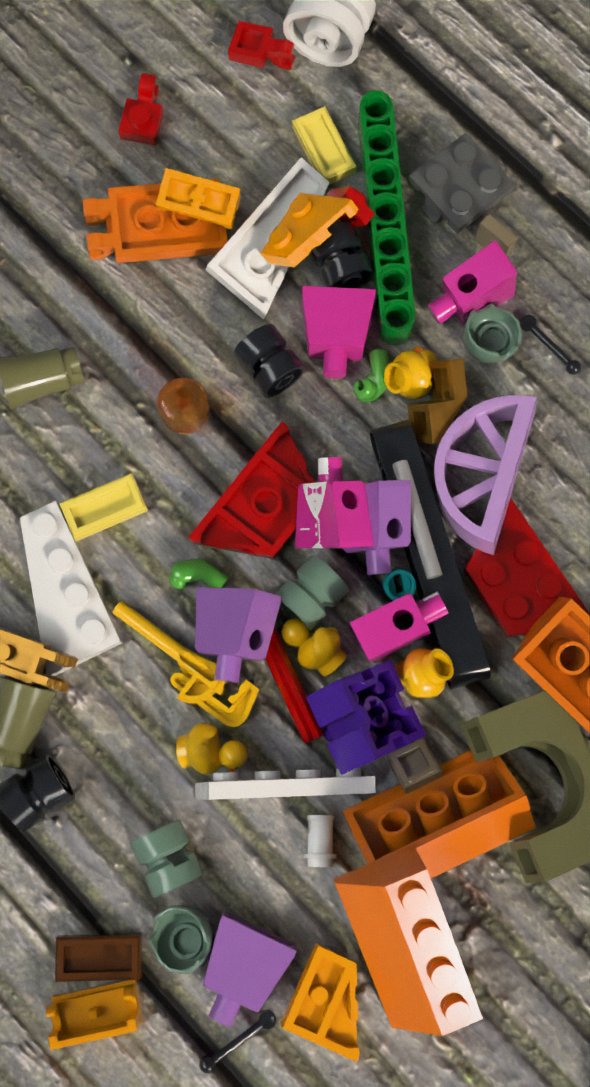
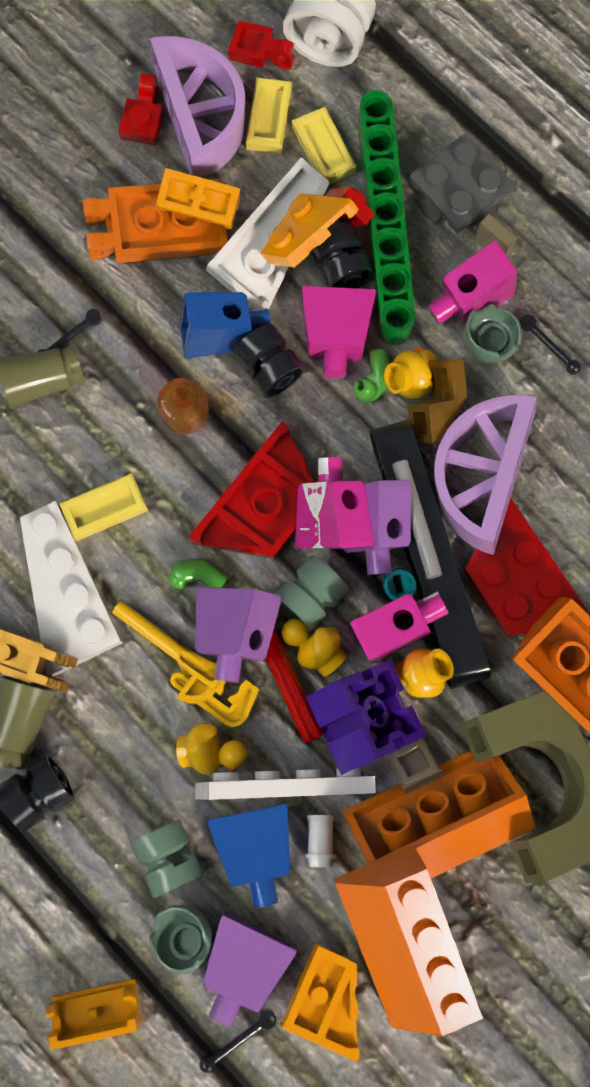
reddish brown tile [55,933,142,982] -> none
none -> black hinge [36,309,102,353]
none -> lavender window [150,36,245,178]
none -> blue torso [179,292,271,359]
none -> blue torso [208,803,290,908]
none -> light yellow tile [246,77,292,154]

